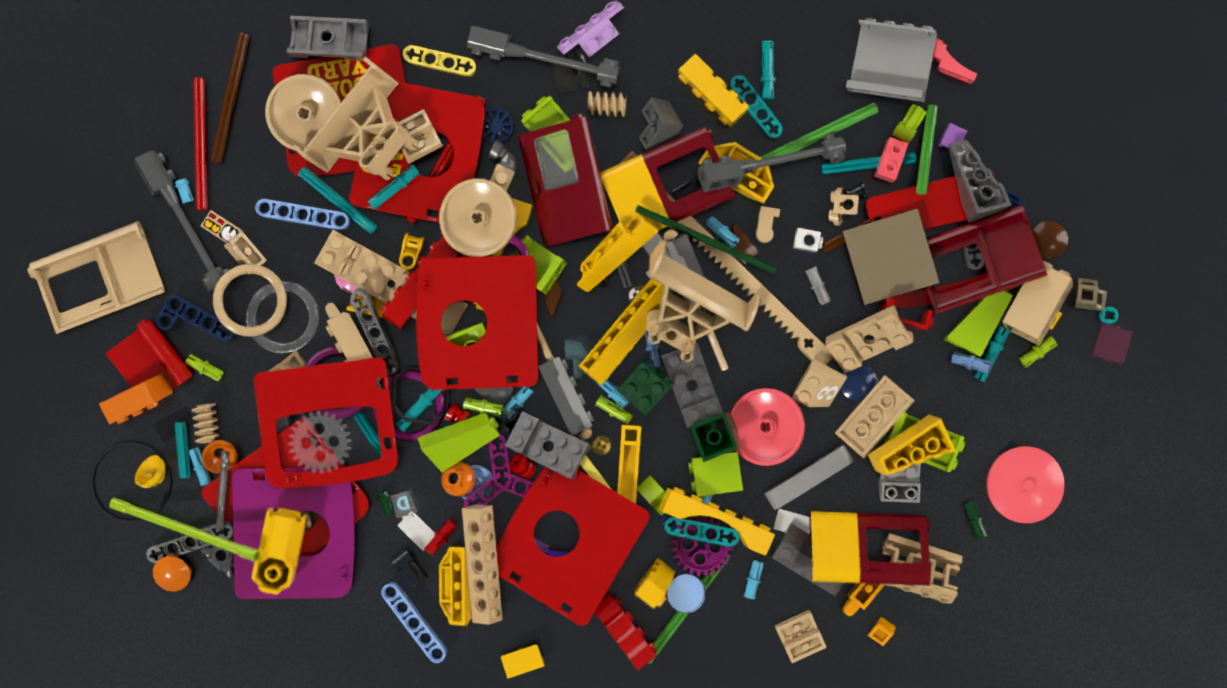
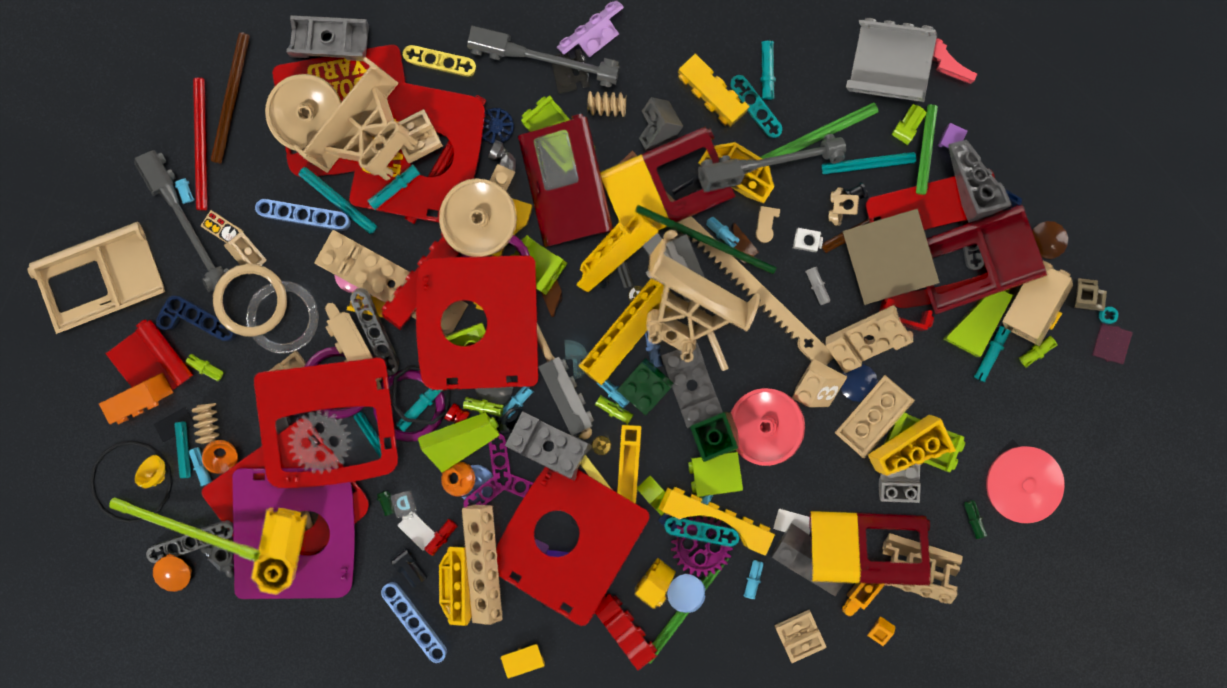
flat silver piece [216,450,230,530] -> none
yellow piece [399,232,425,271] -> none
red wheel [509,454,537,479] -> none
light grey beam [764,444,854,510] -> none
coral brick [874,137,908,183] -> none
medium blue pin [951,351,992,374] -> none

